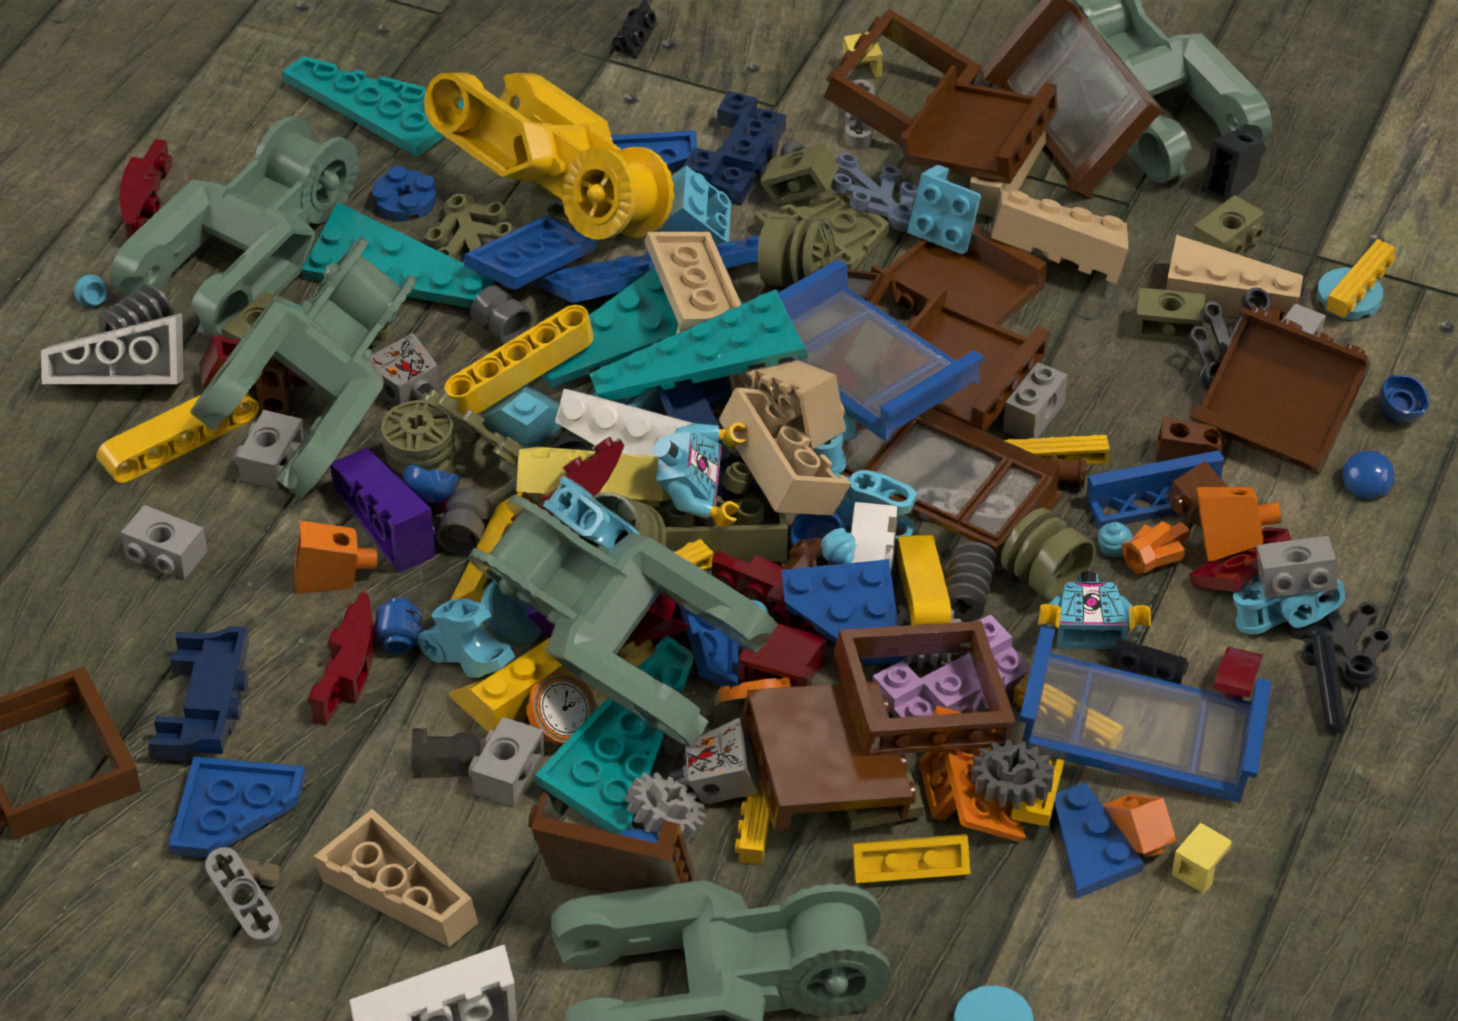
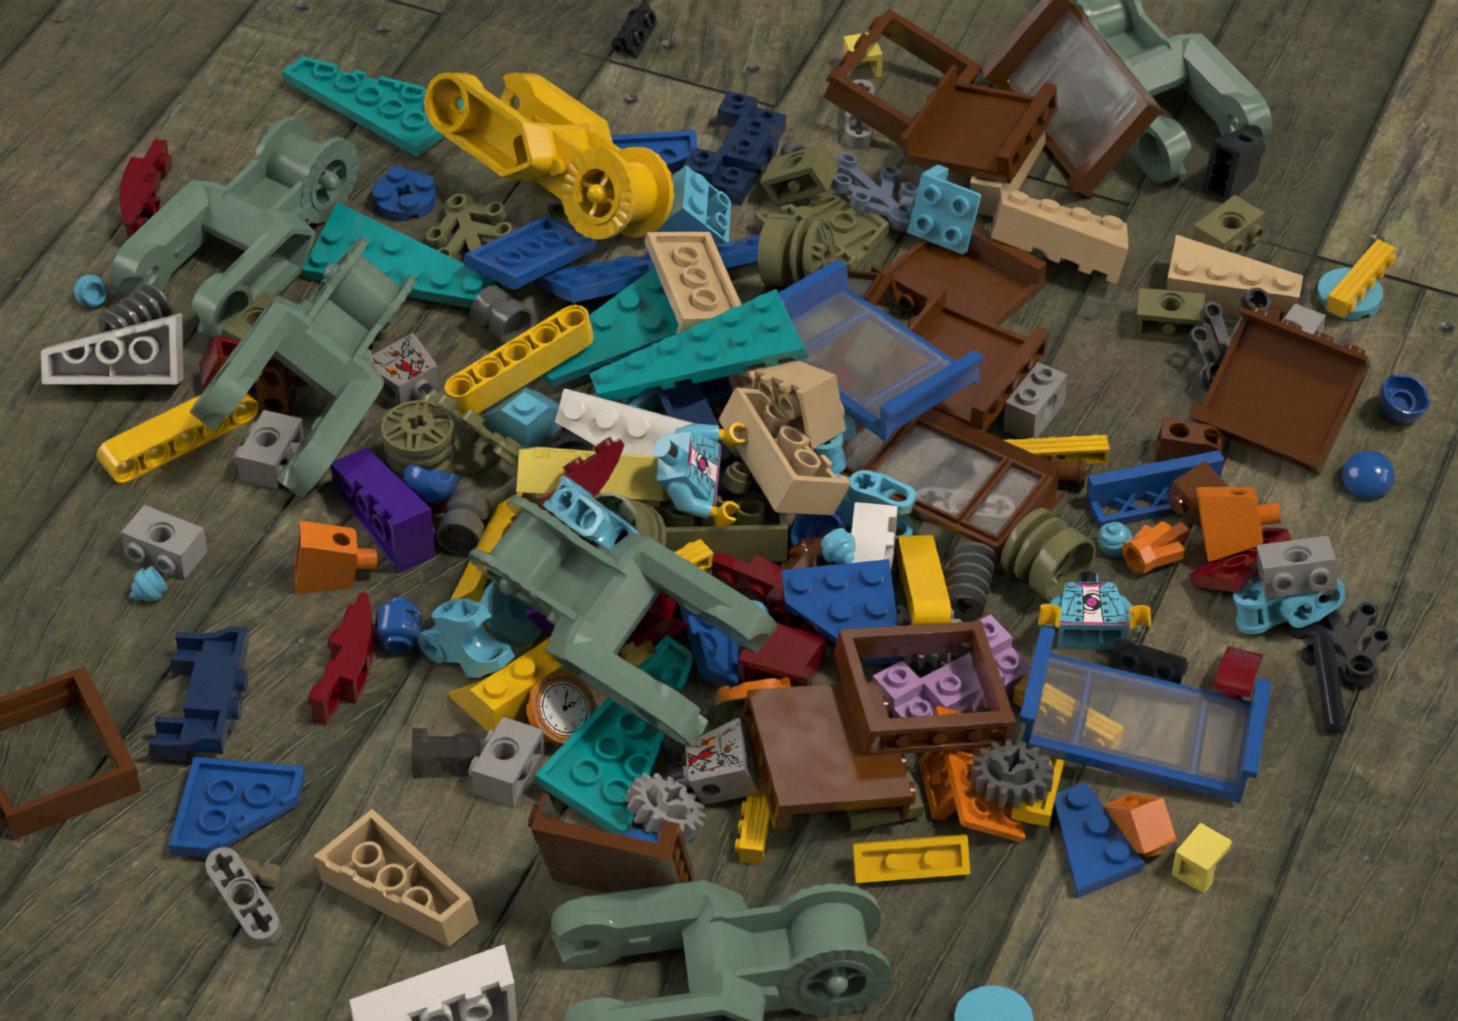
none -> medium azure plate [129,566,168,602]

